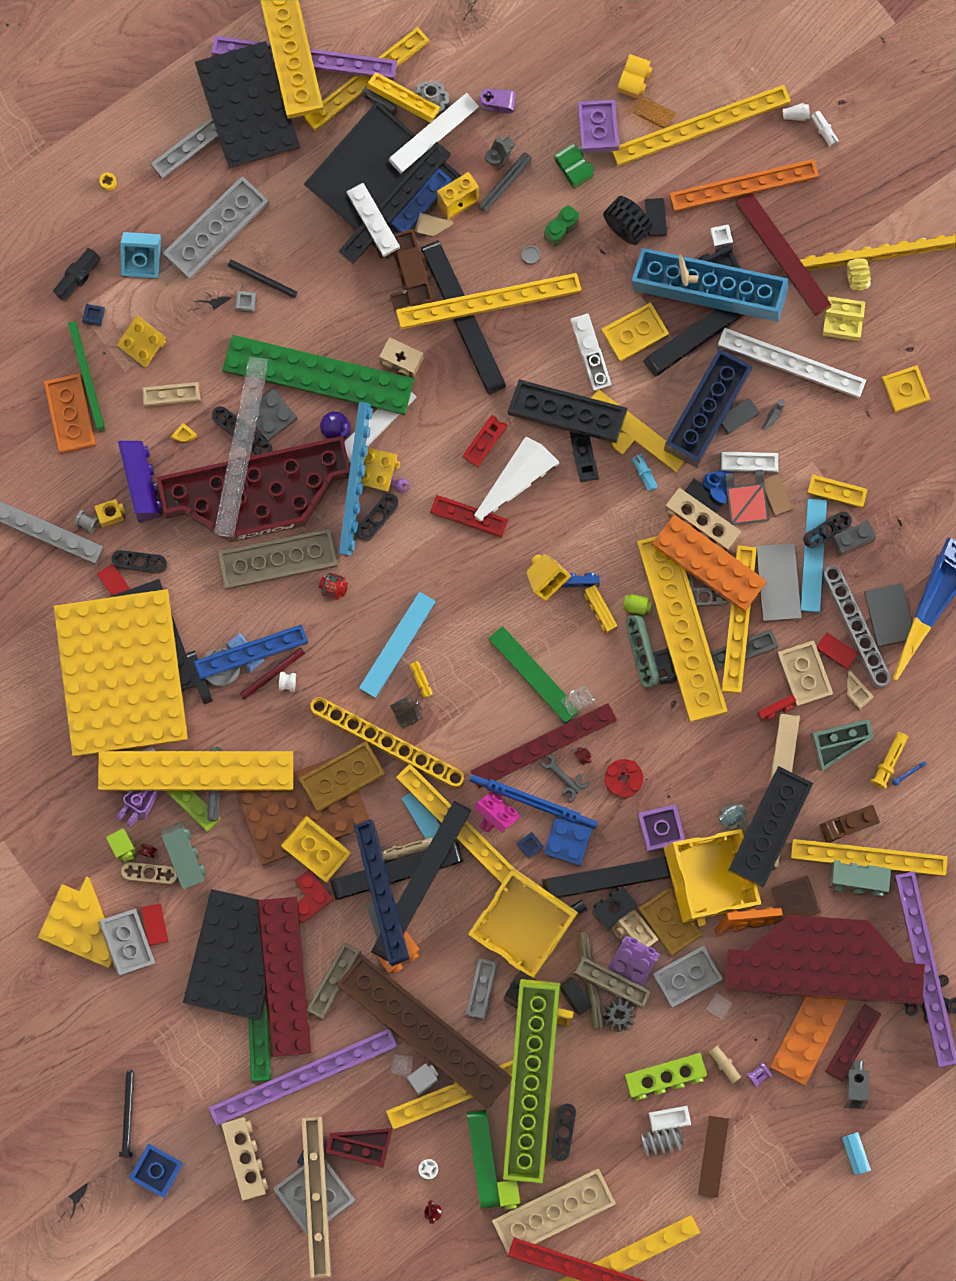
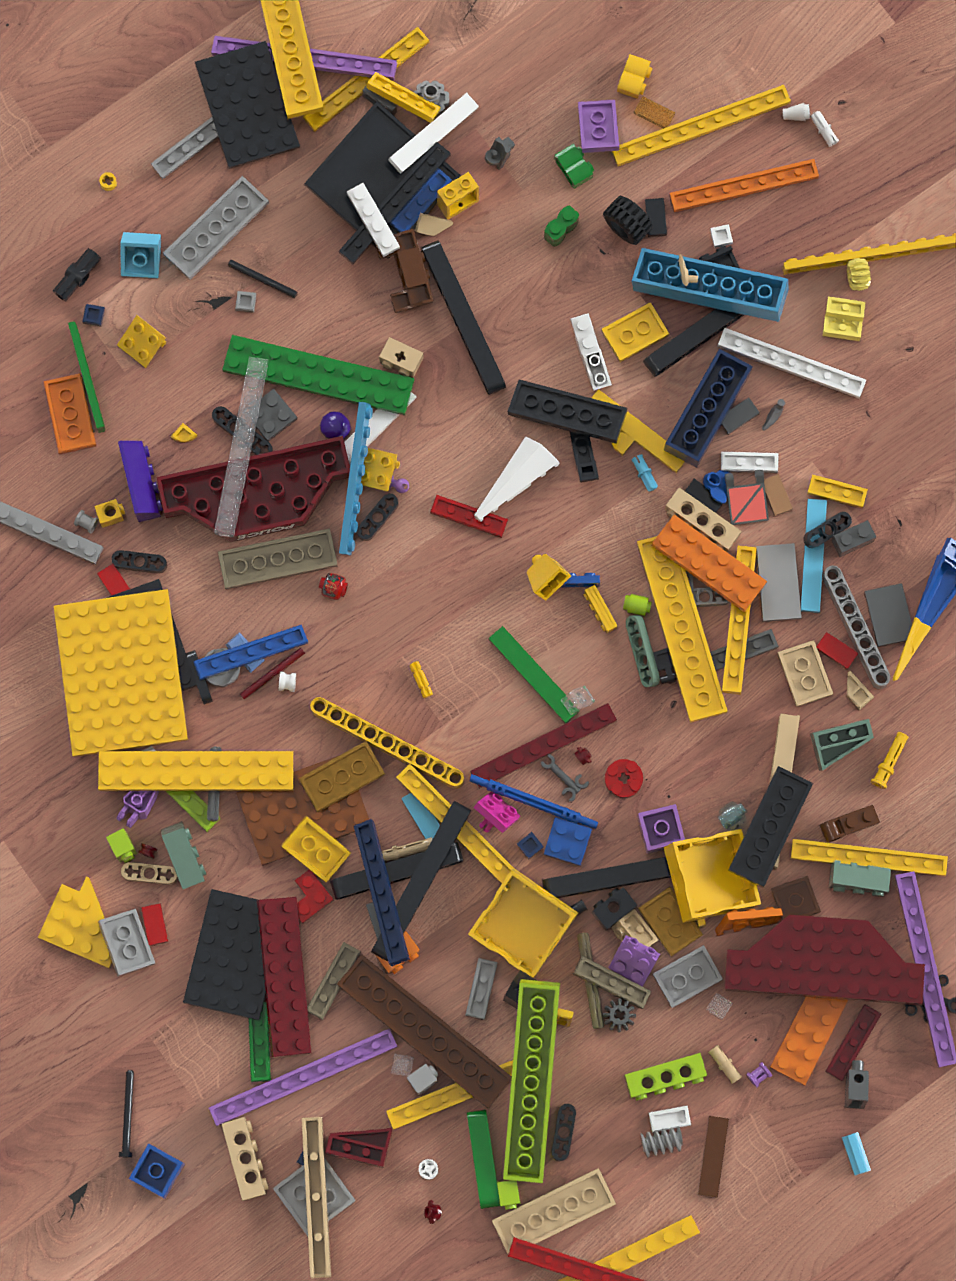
tan tile [142,382,201,407] -> none
medium azure tile [359,591,436,699] -> none
clear smoke brick [390,695,423,729] -> none
yellow plate [396,273,582,330] -> none
red plate [462,415,508,468] -> none
medium lavender piece [479,89,516,113] -> none
dark grey axle [479,152,531,212] -> none
light grey piece [522,245,540,264] -> none
black tyre [560,977,592,1015] -> none
dark red tile [736,194,832,316] -> none
red plate [757,694,796,721] -> none
yellow tile [881,365,931,413] -> none
blue hinge [892,761,927,786] -> none

